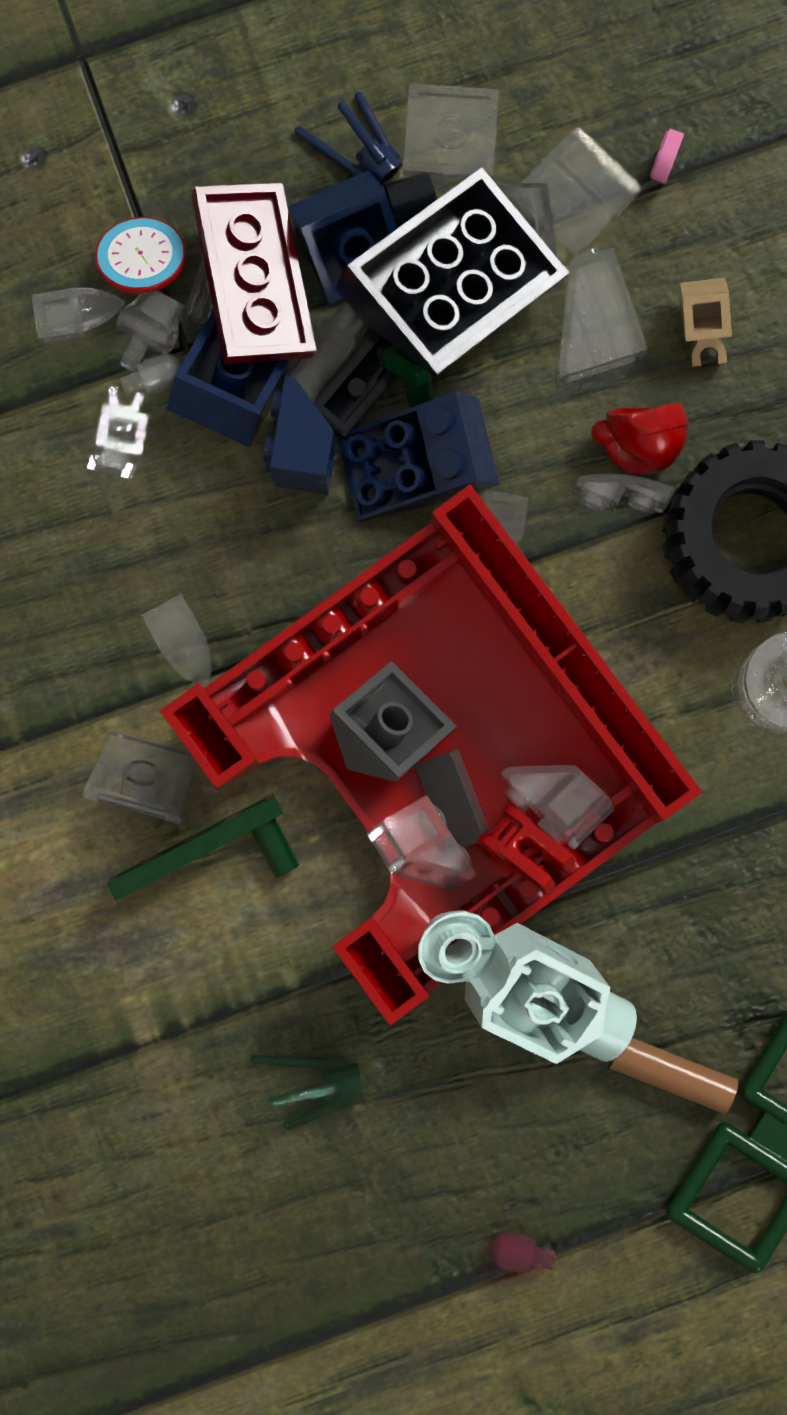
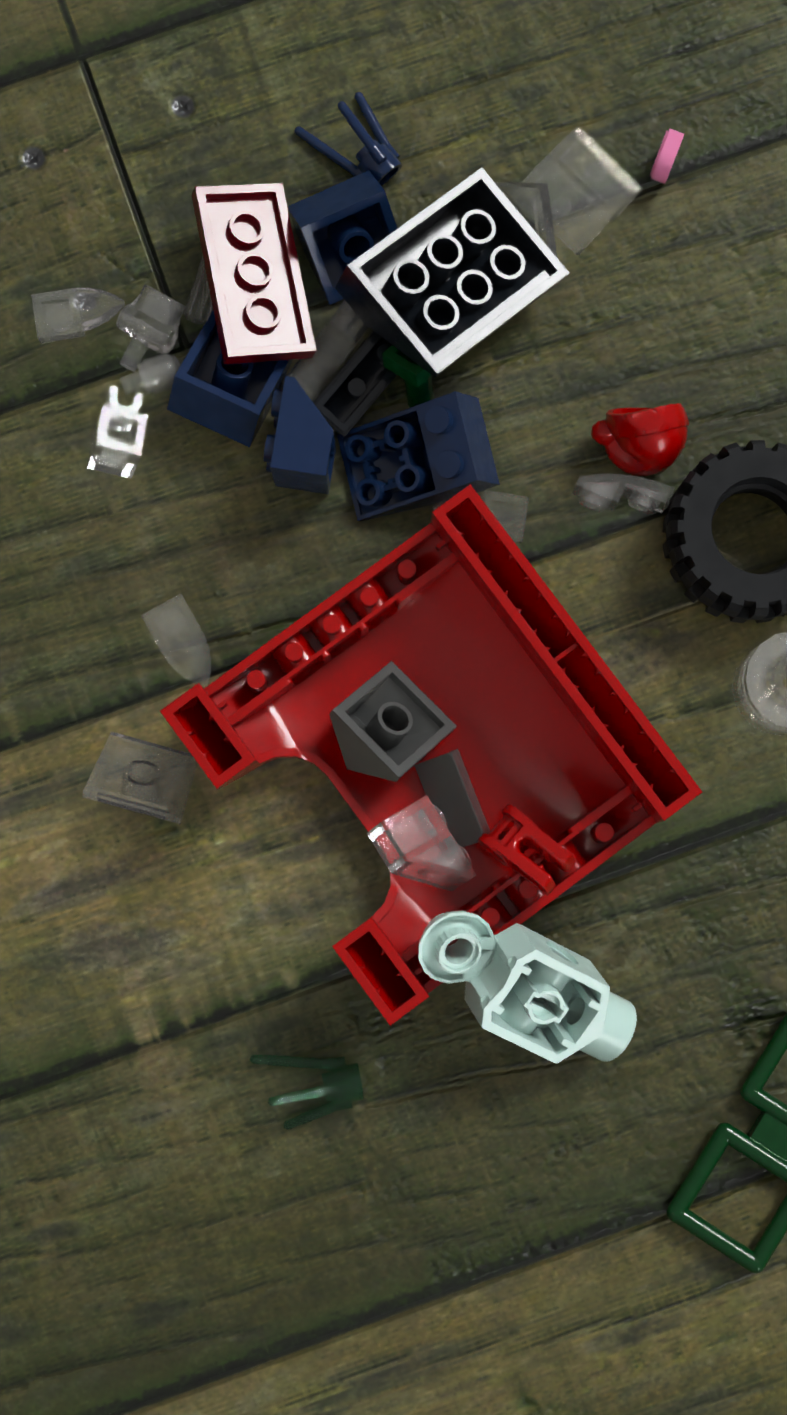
piece [95,217,186,294] -> none
dark green piece [107,793,300,901] -> none
black beam [384,172,437,224] -> none
clear plate [403,83,499,180] -> none
clear pink cylinder [489,1231,556,1274] -> none
clear slope [501,765,614,850] -> none
clear slope [554,247,648,388] -> none
medium nougat piece [608,1038,738,1114] -> none
tan brick [679,278,732,367] -> none

